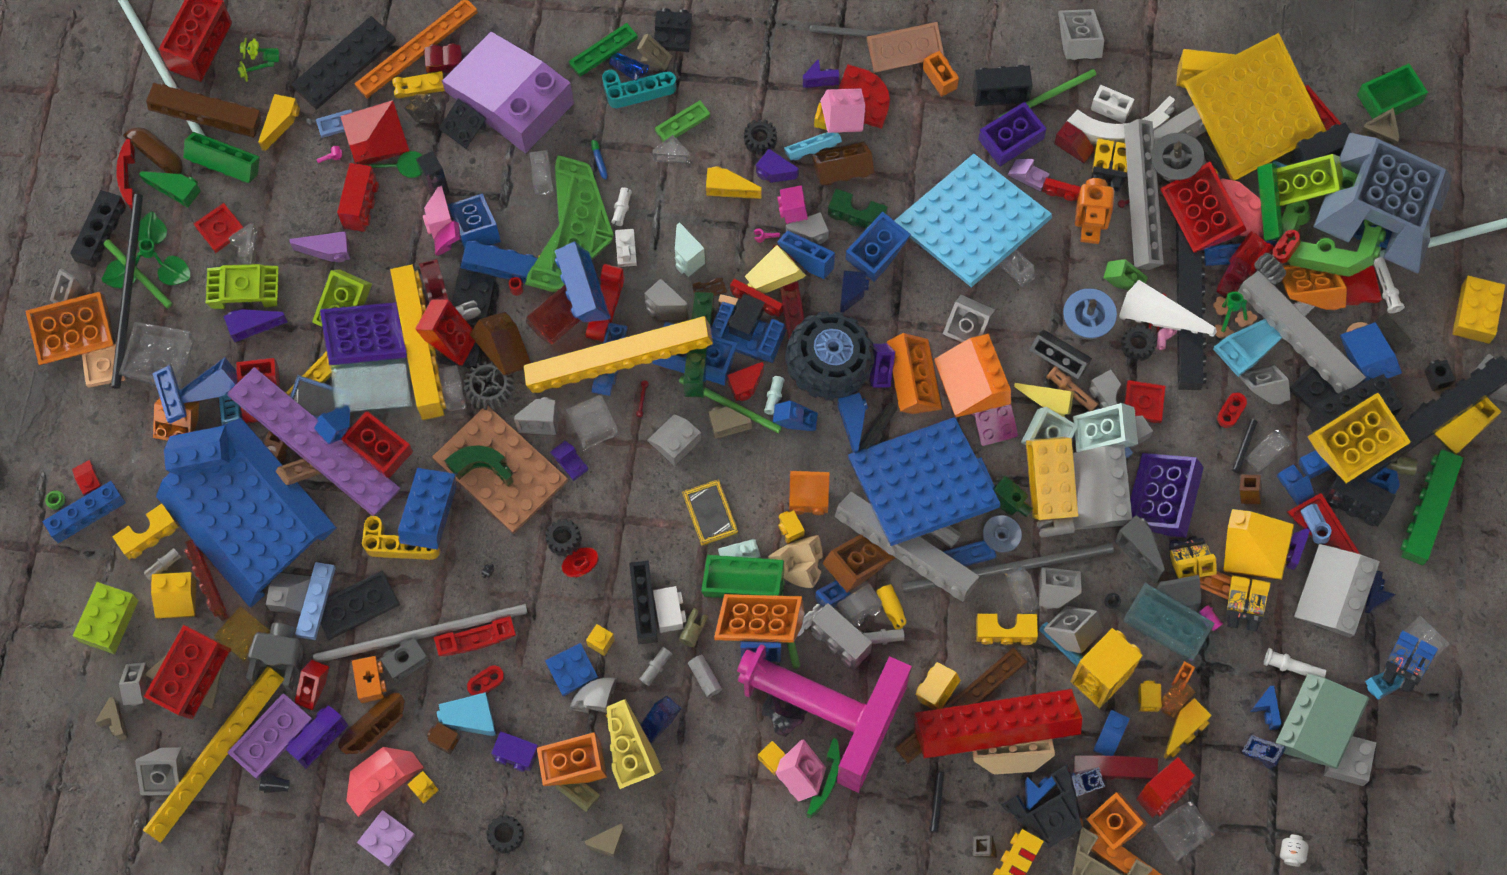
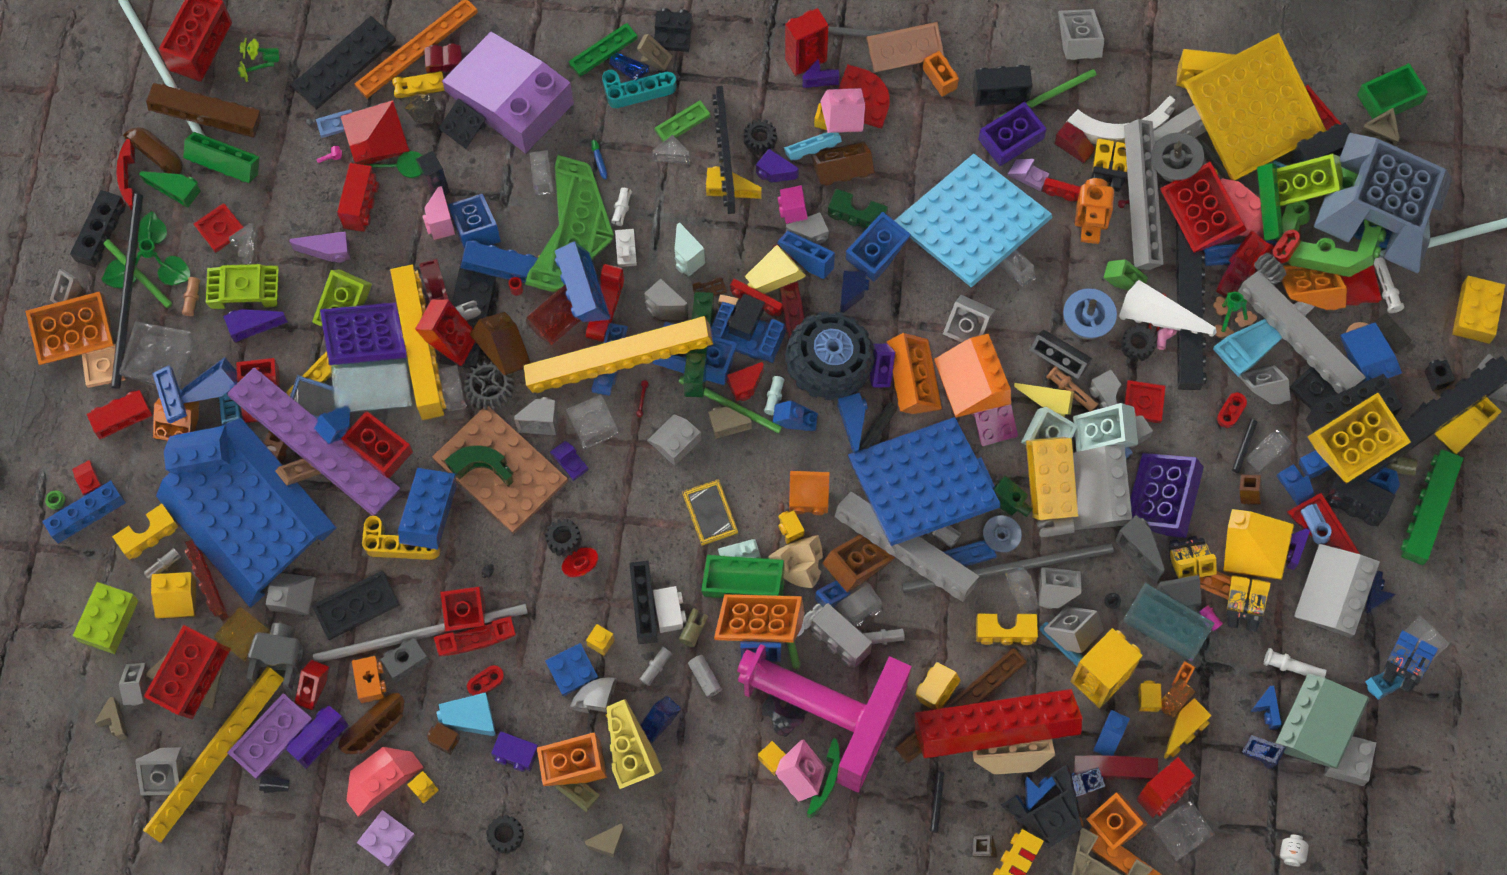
yellow slope [258,94,300,151] -> none
light blue plate [295,562,336,640] -> none
dark pink slope [434,221,460,256] -> none
dark pink hand [754,229,780,243] -> none
yellow piece [876,584,906,630] -> none
white brick [1091,85,1134,124] -> none
none -> red brick [86,390,153,439]
none -> nougat pin [182,277,201,316]
none -> red slope [440,586,485,631]
none -> black plate [712,86,735,214]
none -> red brick [785,8,829,77]

